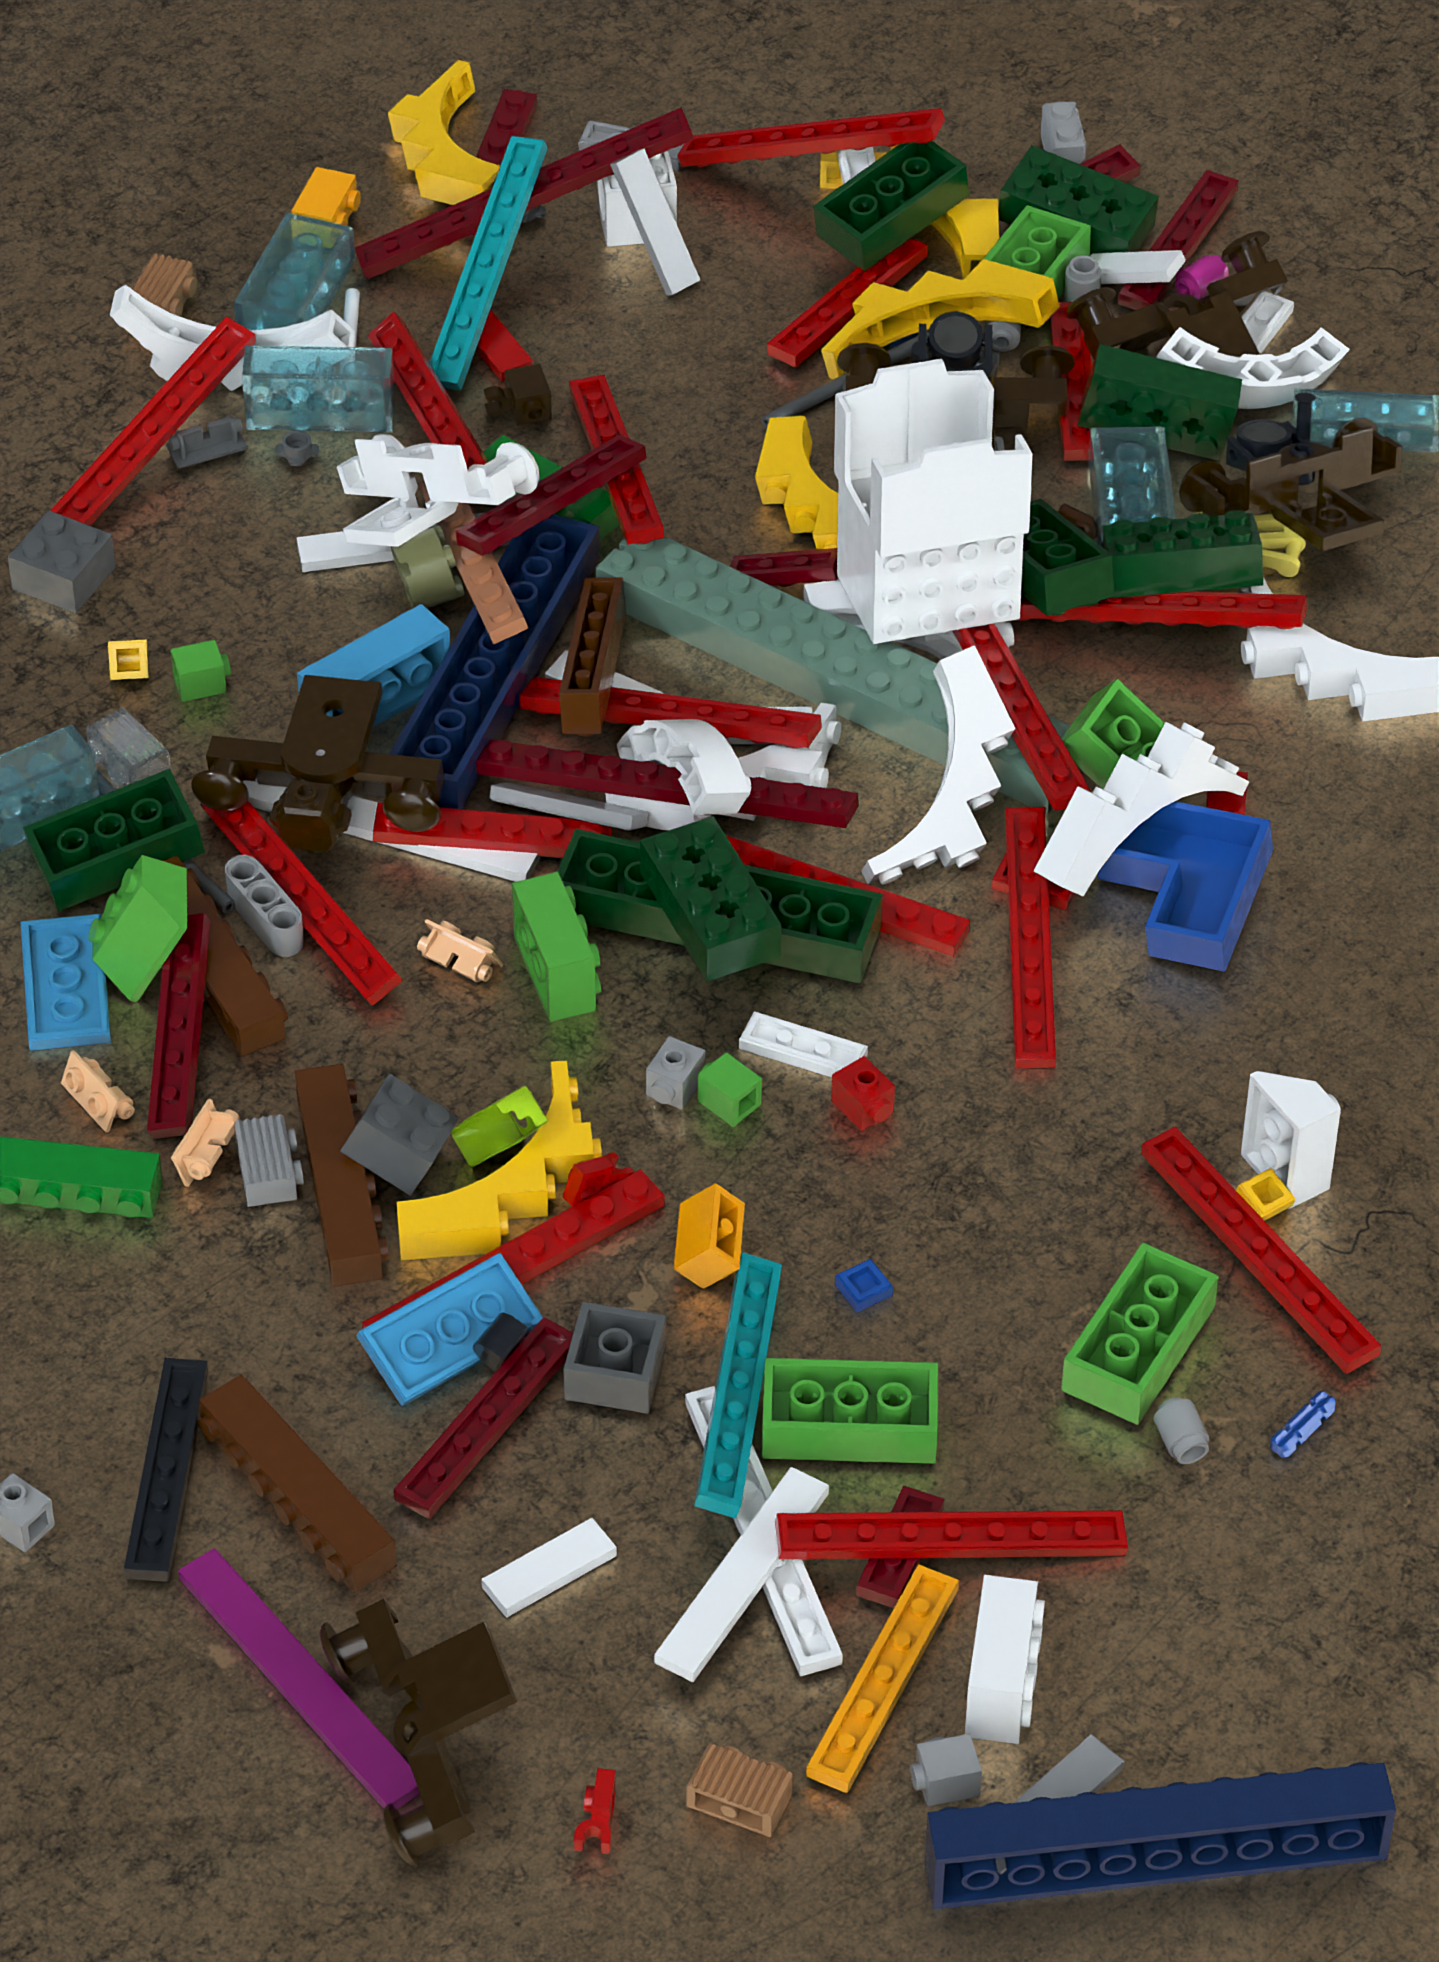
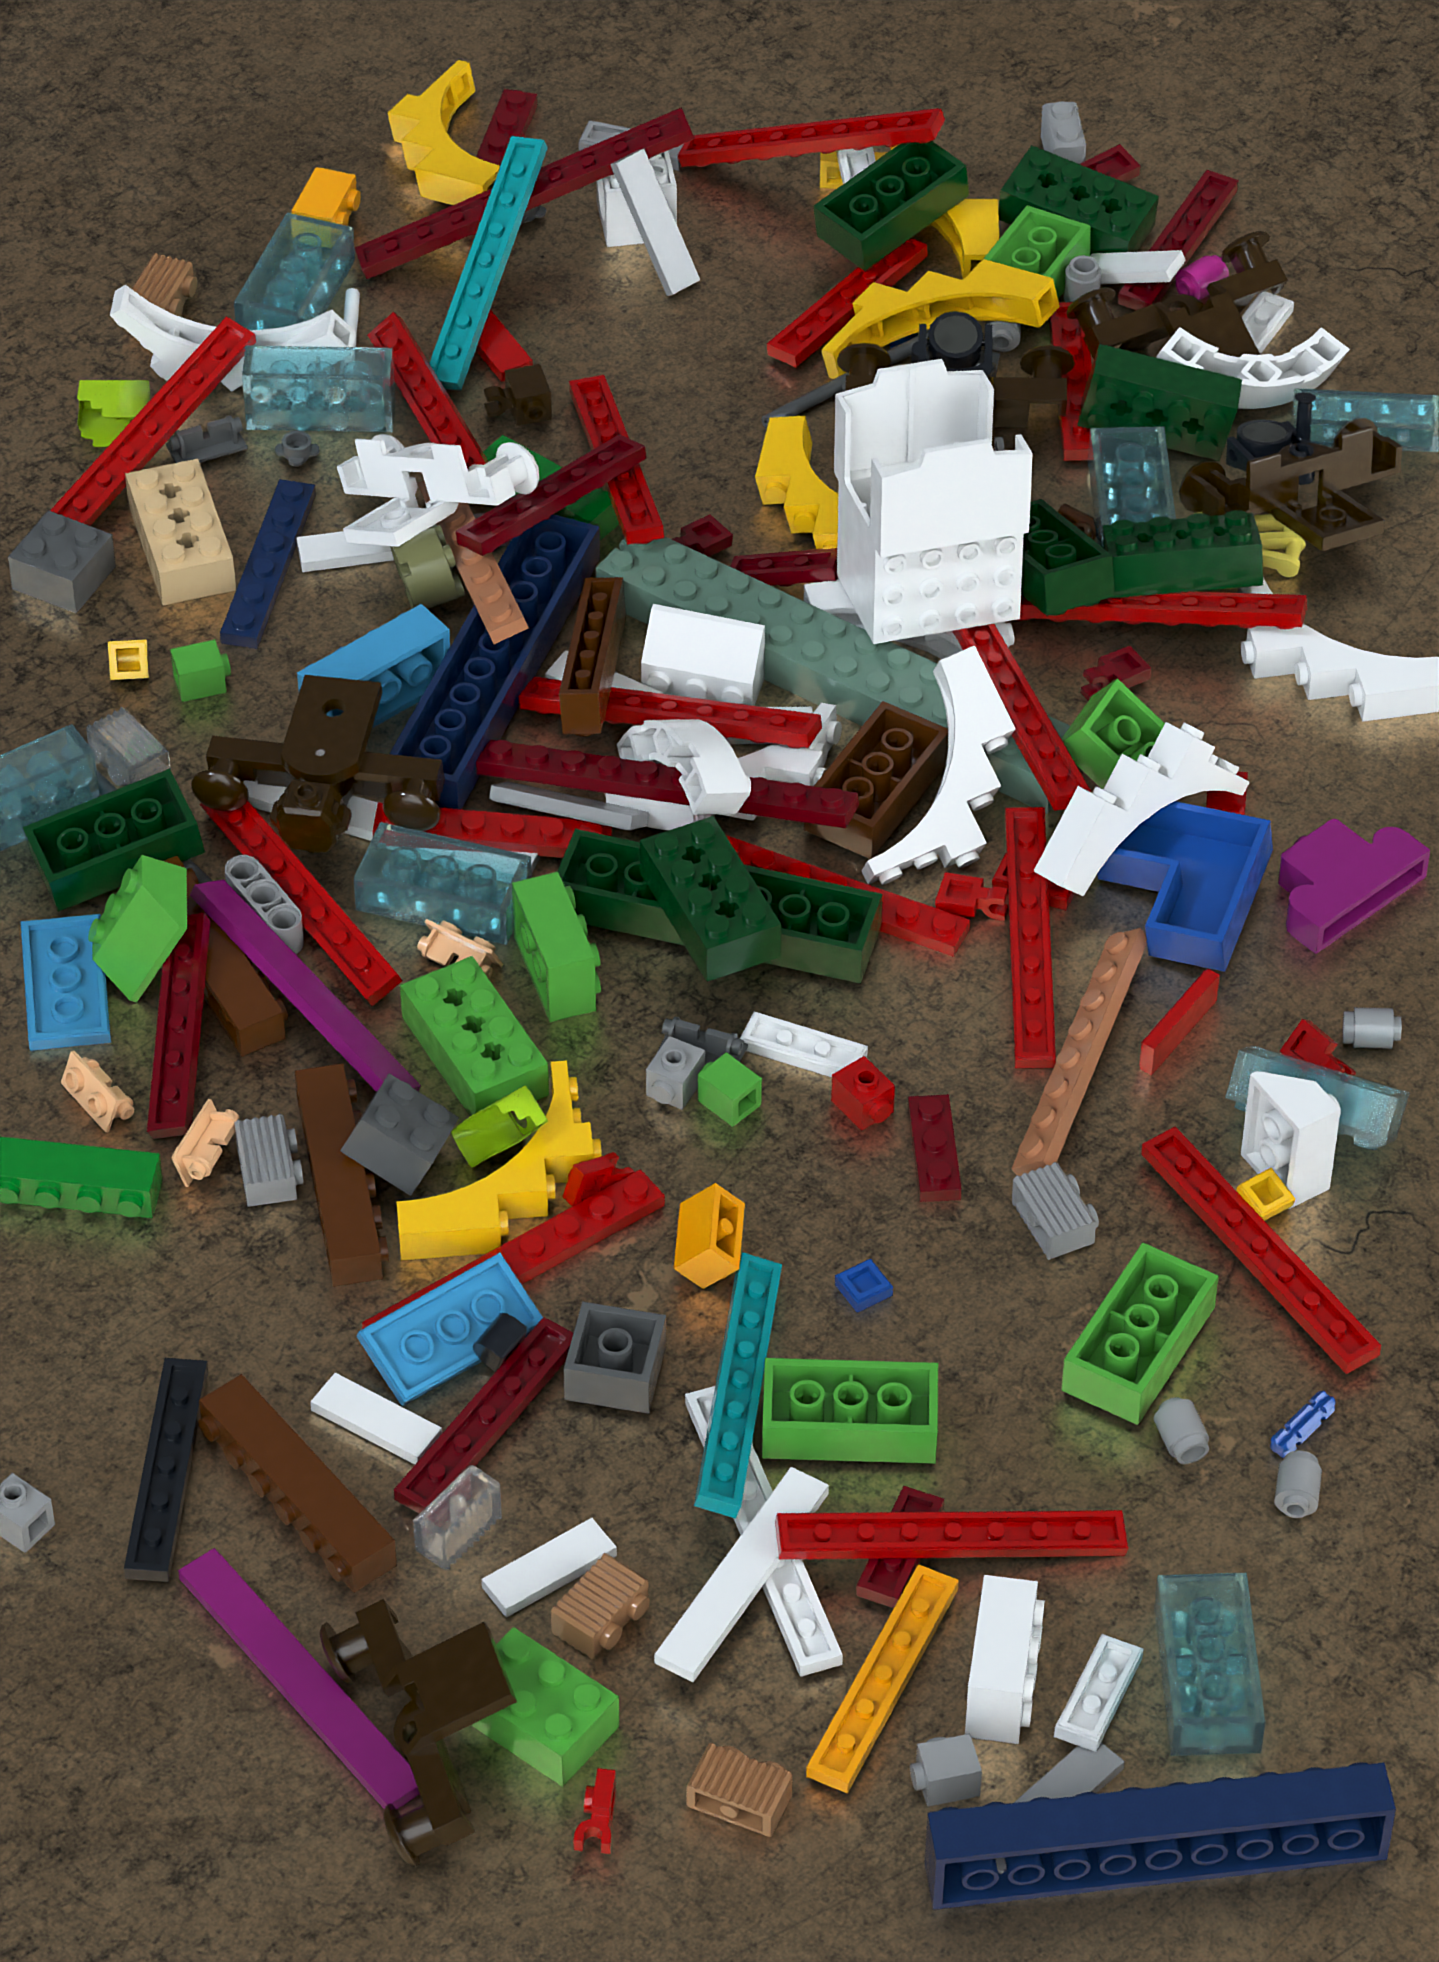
none -> lime piece [77,380,151,447]
none -> tan brick [125,459,236,606]
none -> magenta tile [190,879,421,1092]
none -> dark blue plate [220,479,316,649]
none -> white tile [310,1373,442,1464]
none -> clear light blue brick [354,822,532,945]
none -> bright green brick [400,956,549,1116]
none -> clear brick [413,1465,502,1570]
none -> bright green brick [471,1627,619,1787]
none -> medium nougat brick [551,1553,650,1659]
none -> white slope [641,604,765,706]
none -> dark grey hinge [657,1016,748,1065]
none -> dark red plate [672,514,733,557]
none -> reddish brown brick [803,701,948,859]
none -> dark red plate [908,1094,962,1202]
none -> red plate [935,872,1009,921]
none -> nougat plate [1011,928,1147,1176]
none -> light grey brick [1012,1162,1099,1260]
none -> white tile [1054,1634,1144,1752]
none -> dark red plate [1080,645,1152,701]
none -> red tile [1139,968,1220,1076]
none -> clear light blue brick [1154,1573,1265,1756]
none -> clear light blue brick [1225,1045,1410,1150]
none -> light grey brick [1274,1451,1322,1518]
none -> magenta brick [1278,819,1430,954]
none -> red plate [1280,1018,1356,1085]
none -> light grey brick [1343,1007,1402,1049]

